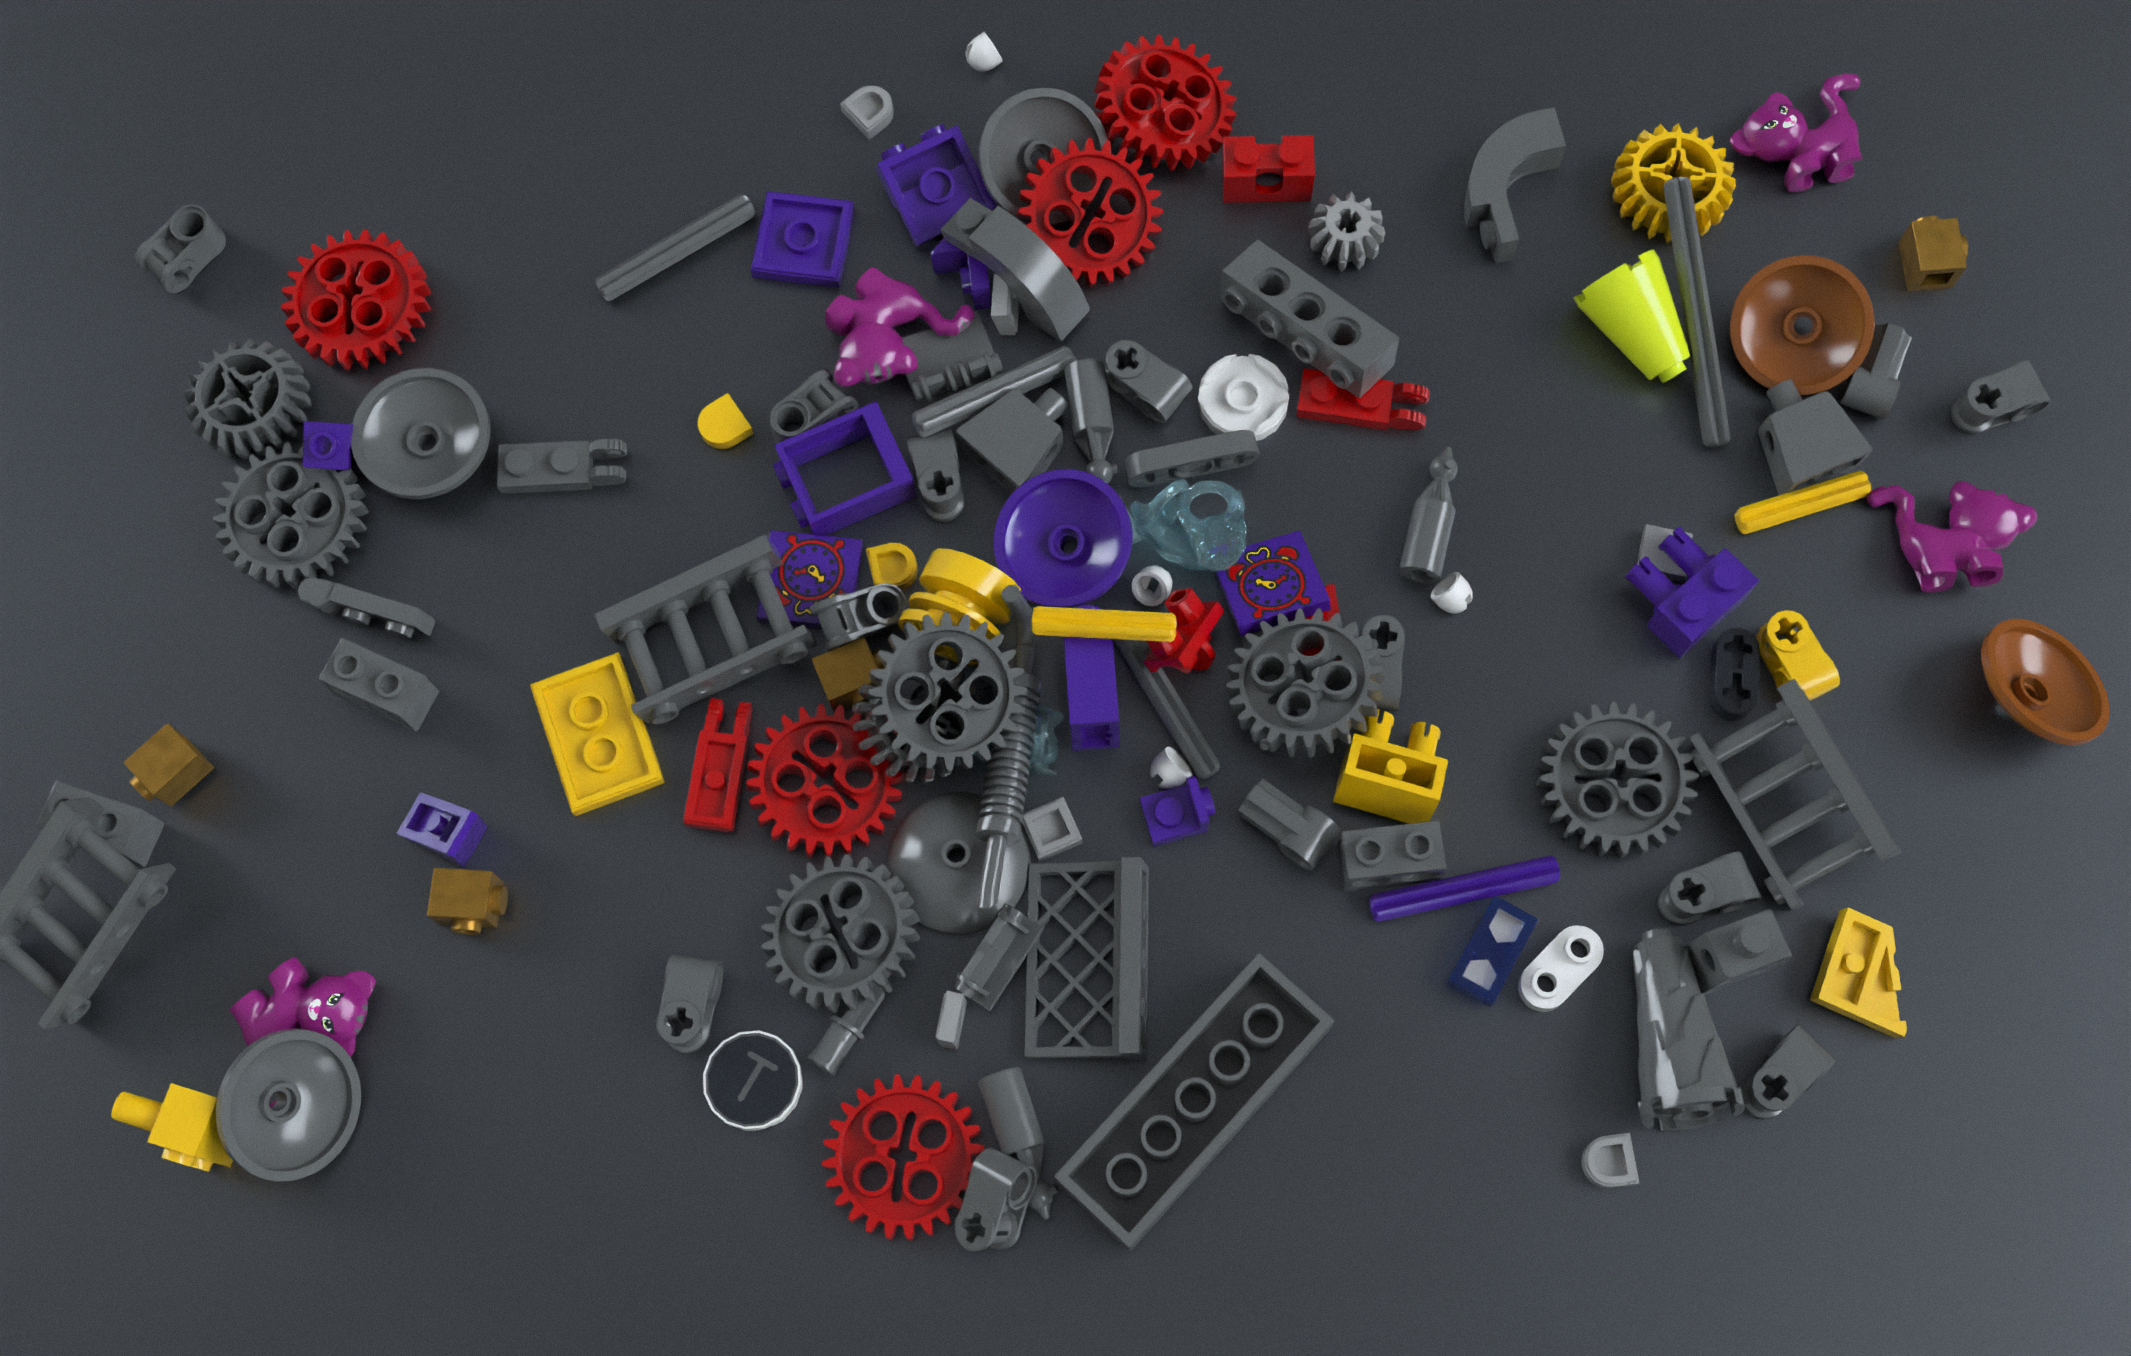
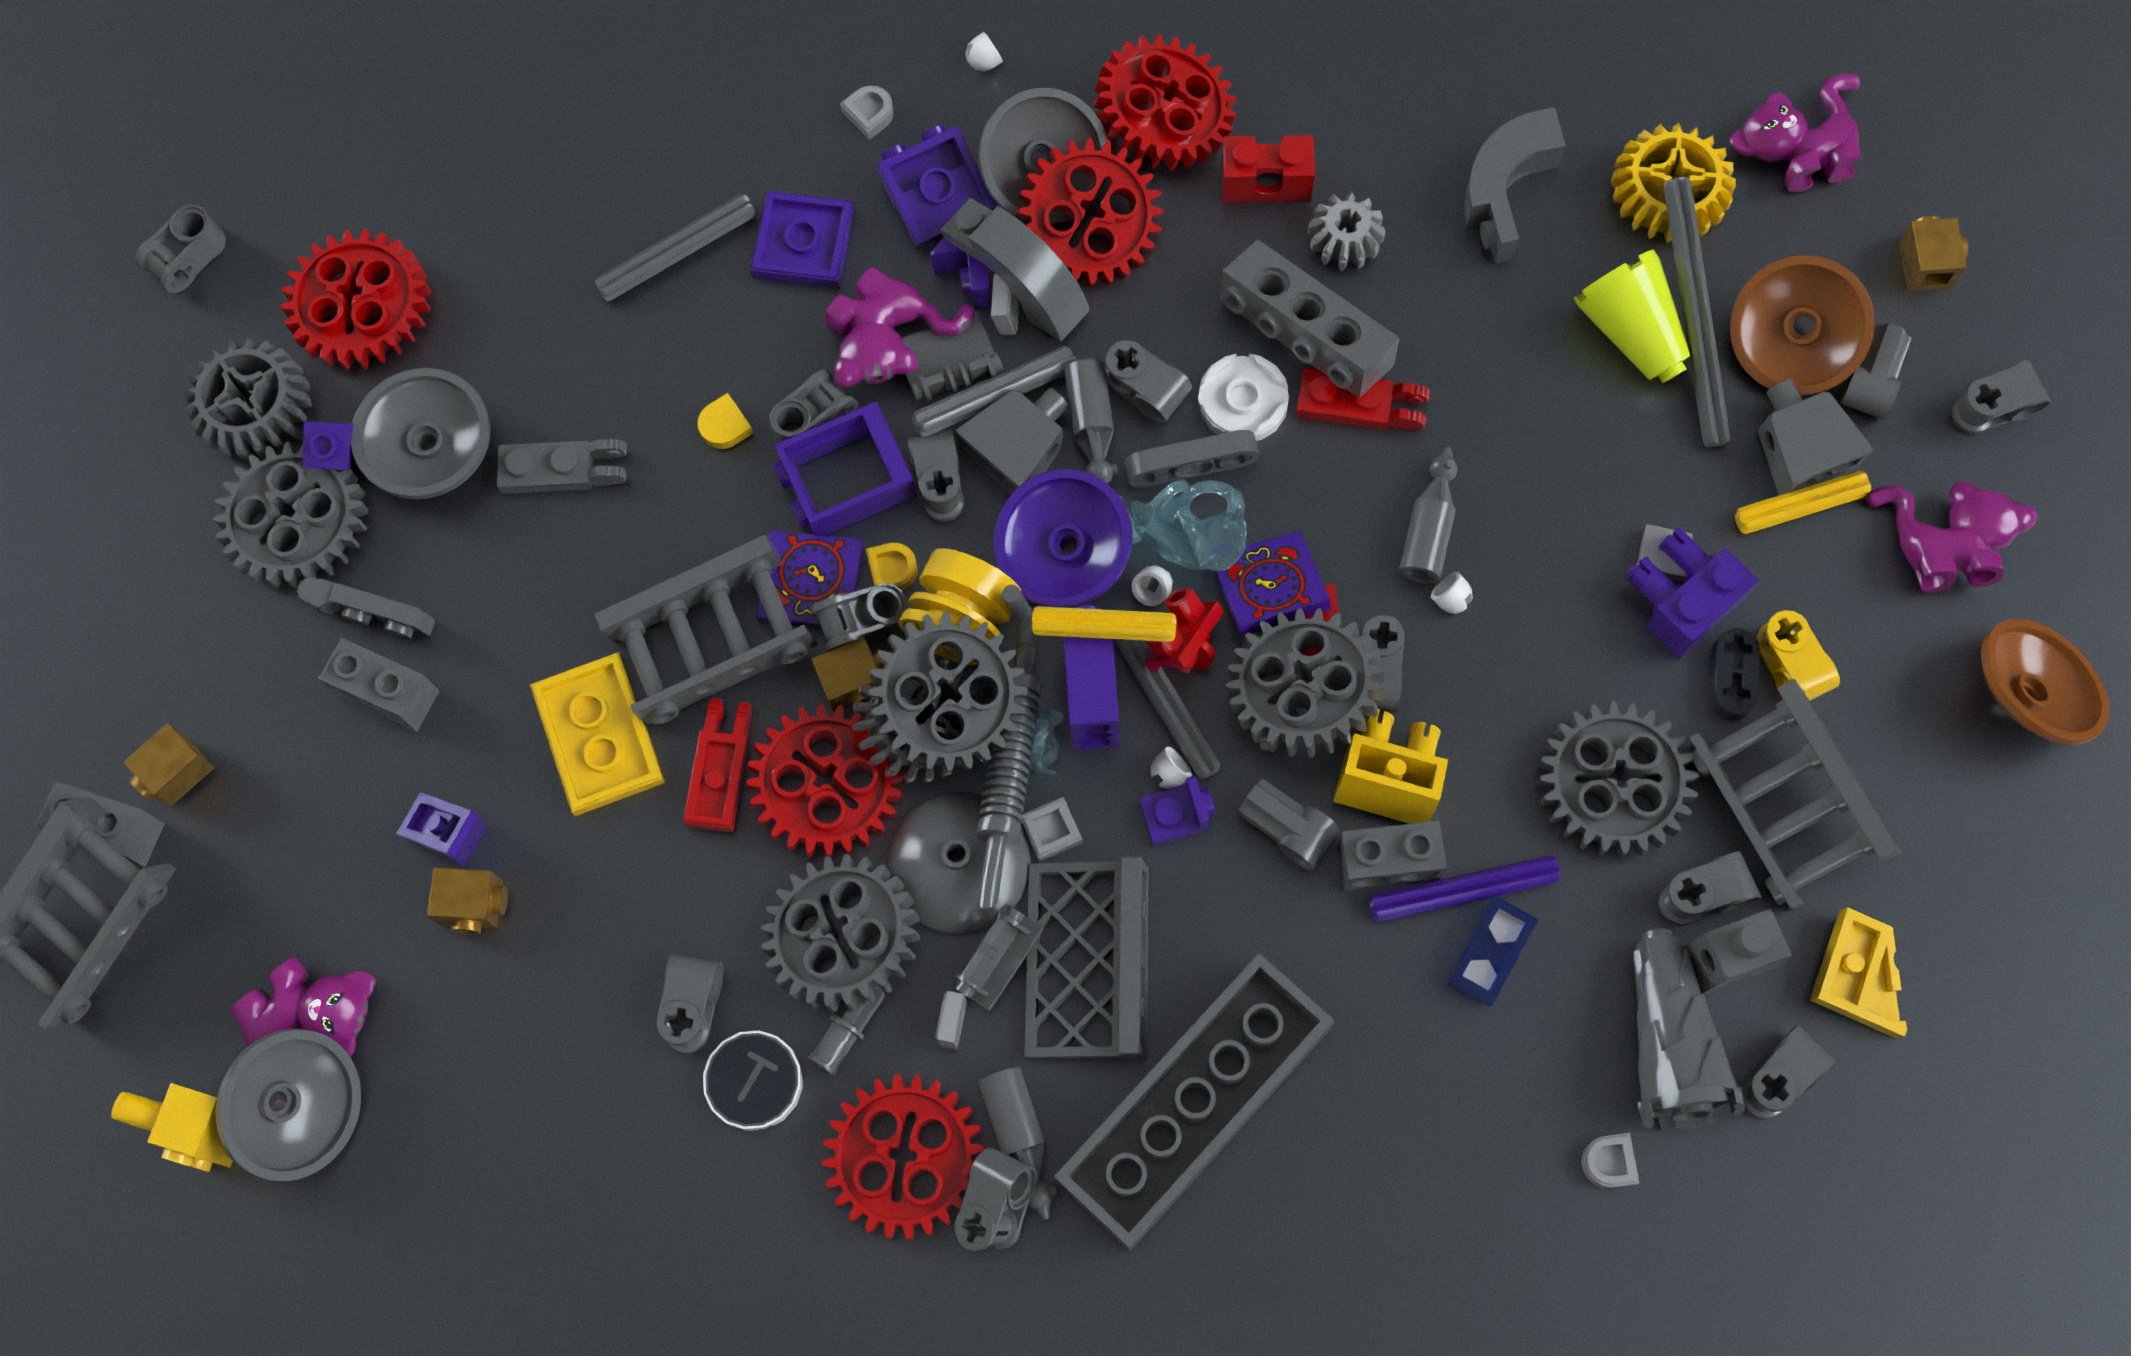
white plate [1518,925,1604,1012] -> none

